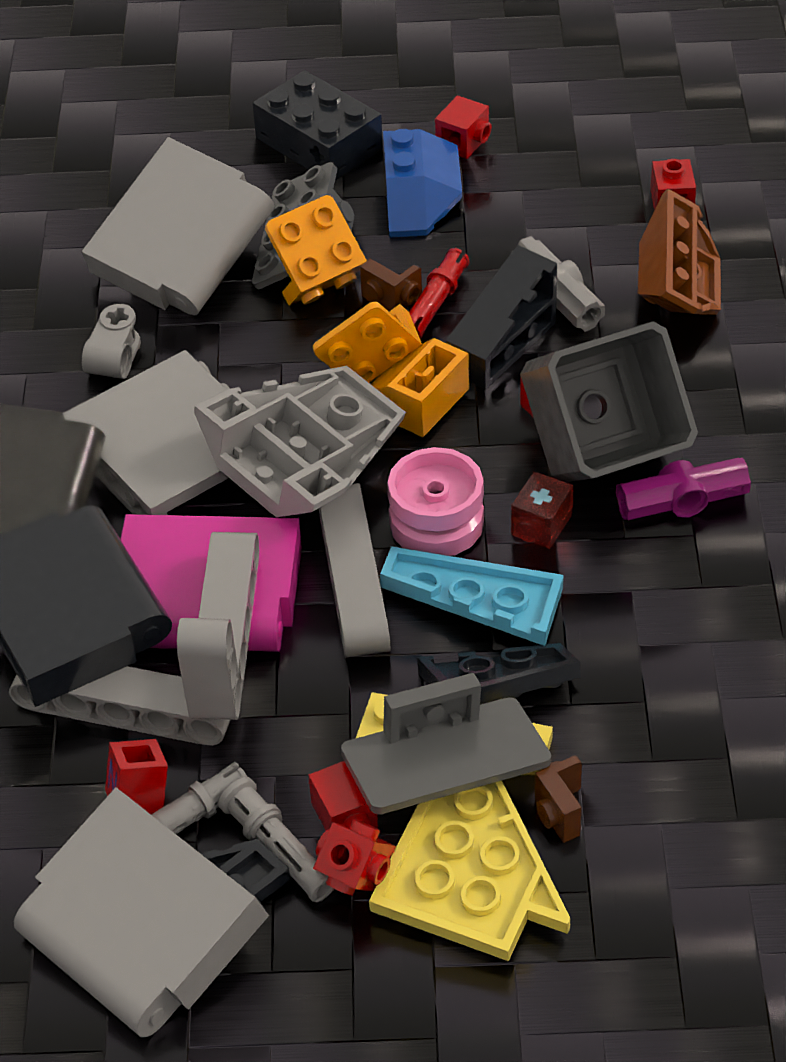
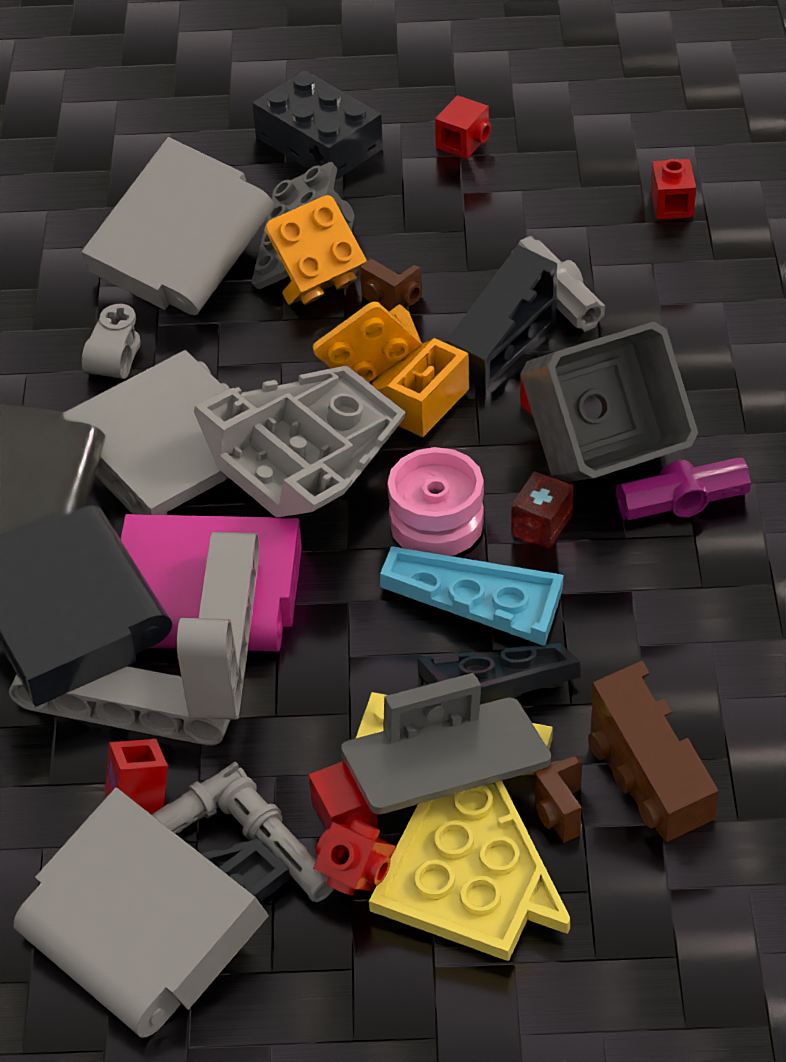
light grey beam [318,483,391,658] -> none
blue wedge [383,129,462,237] -> none
red pin [409,248,470,339] -> none
dark orange wedge [638,188,721,315] -> none
none -> reddish brown wedge [588,661,719,842]

